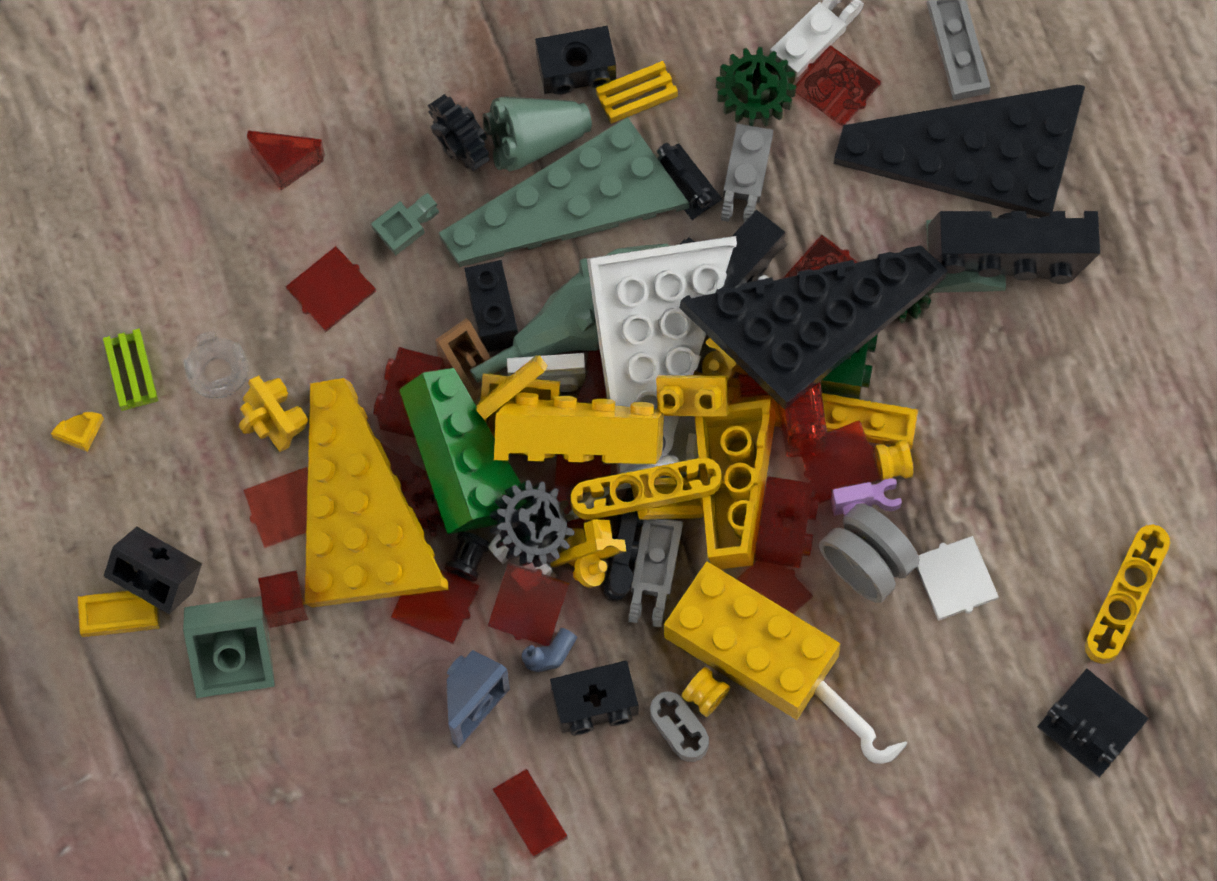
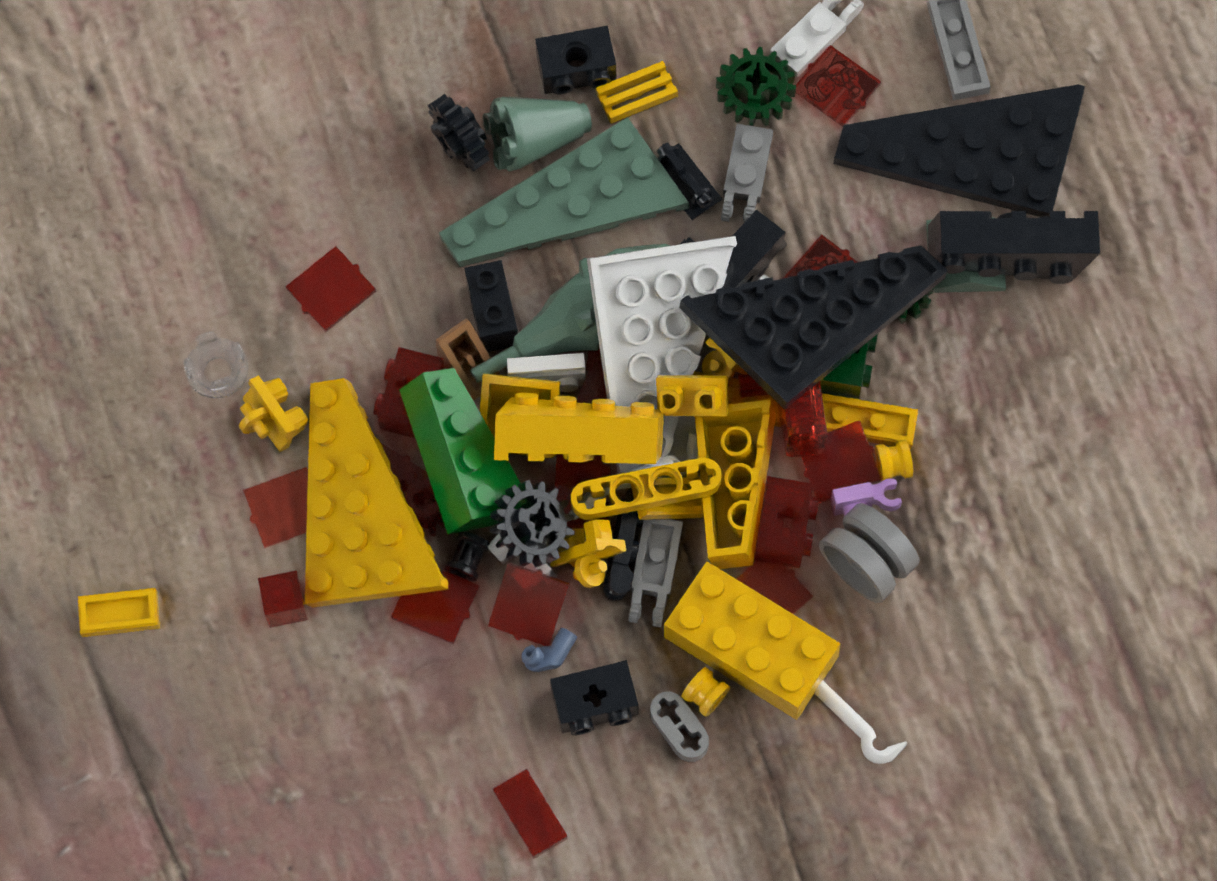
yellow tile [51,412,104,452] -> none
lime tile [103,328,159,411] -> none
black brick [103,526,202,614] -> none
sand green slope [183,596,275,698] -> none
clear red slope [247,130,325,190] -> none
sand green plate [371,193,439,256] -> none
sand blue slope [447,650,510,748] -> none
yellow tile [476,355,548,420] -> none
white piece [916,536,999,621] -> none
black hinge [1037,668,1149,778] -> none
yellow beam [1084,524,1170,664] -> none

